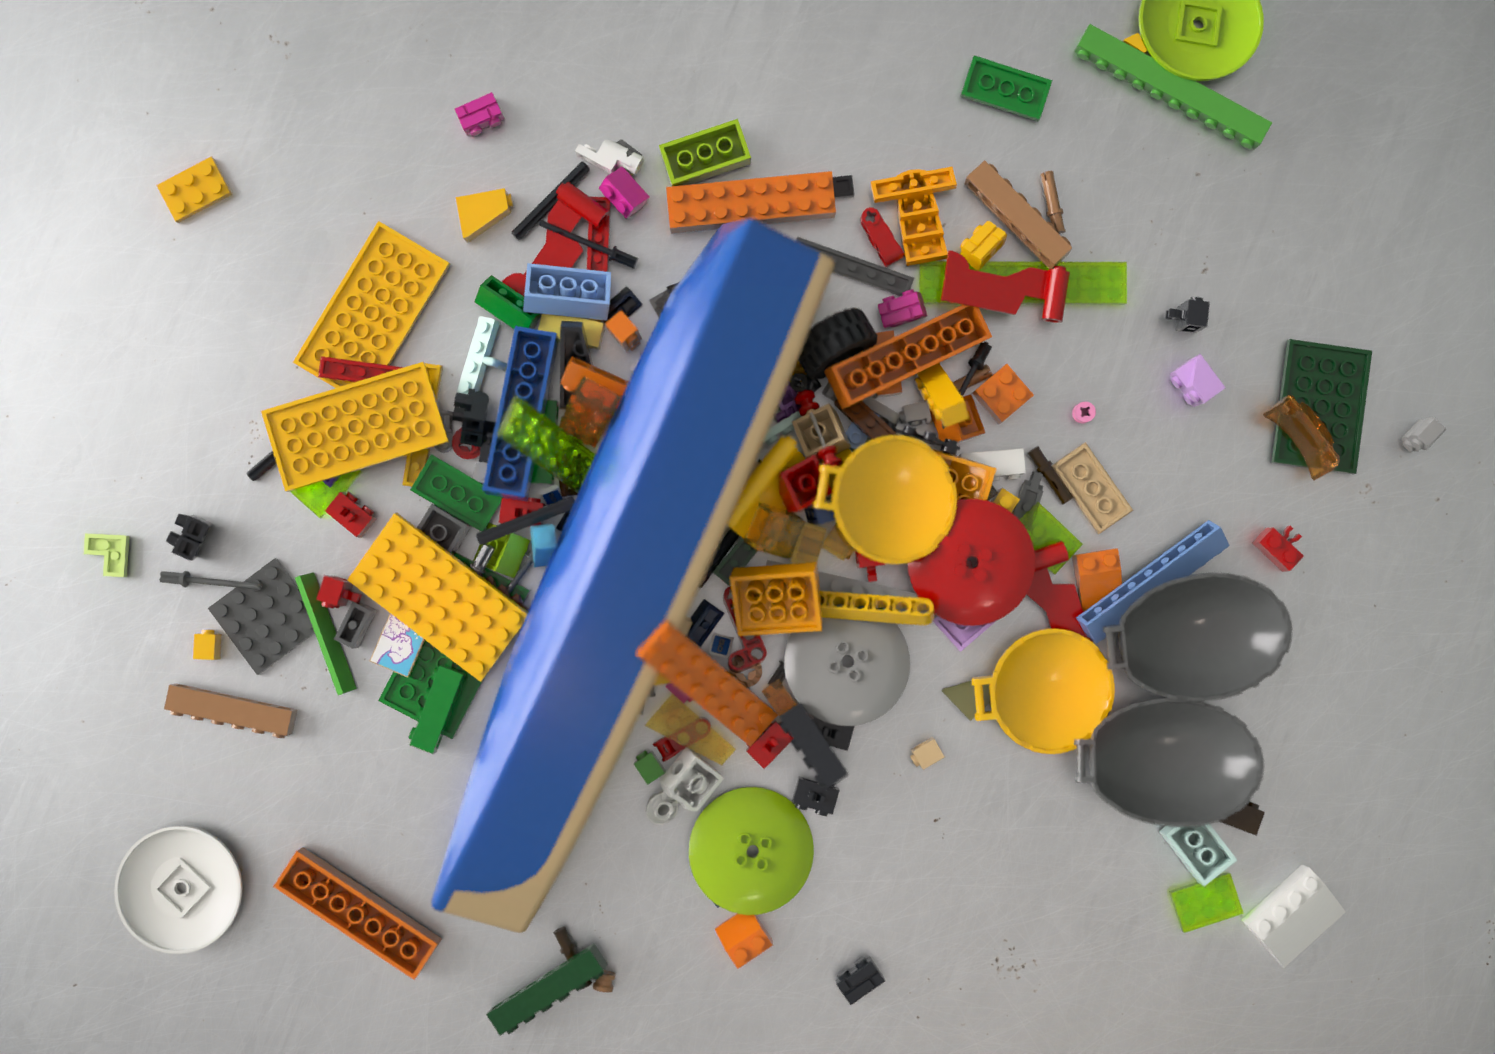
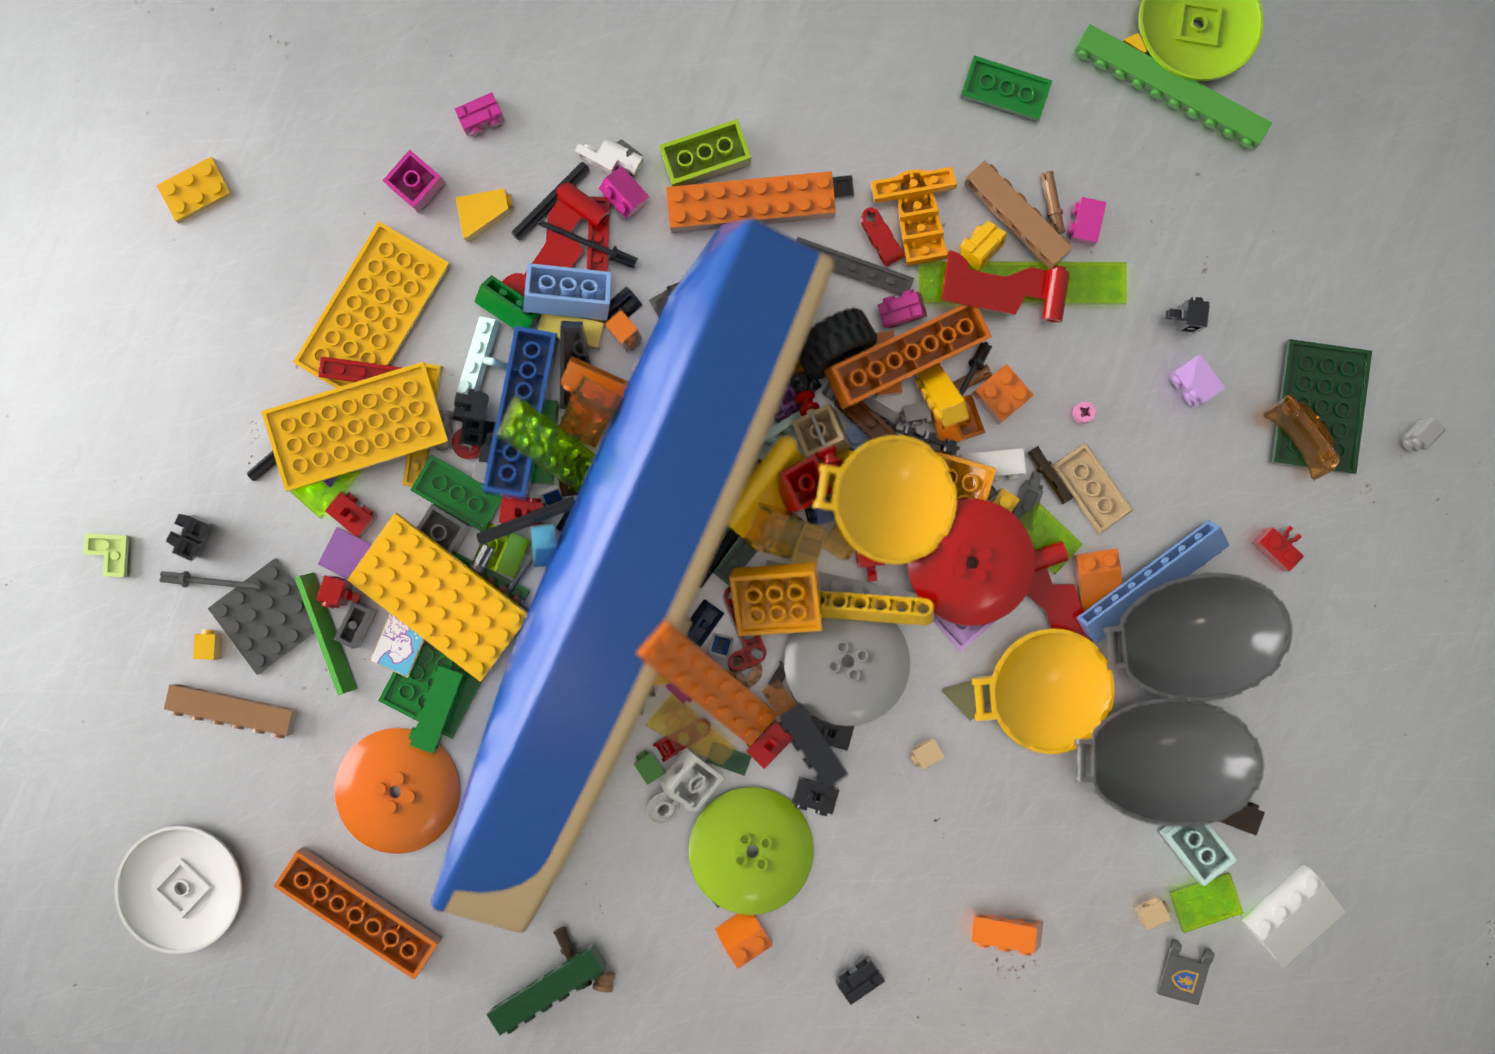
none -> medium lavender tile [318,527,372,579]
none -> orange dish [335,728,461,854]
none -> dark pink slope [382,150,446,213]
none -> clear green plate [705,741,751,776]
none -> orange wedge [971,914,1043,956]
none -> dark pink brick [1068,197,1107,247]
none -> tan brick [1134,897,1171,931]
none -> dark grey flag [1157,939,1215,1005]

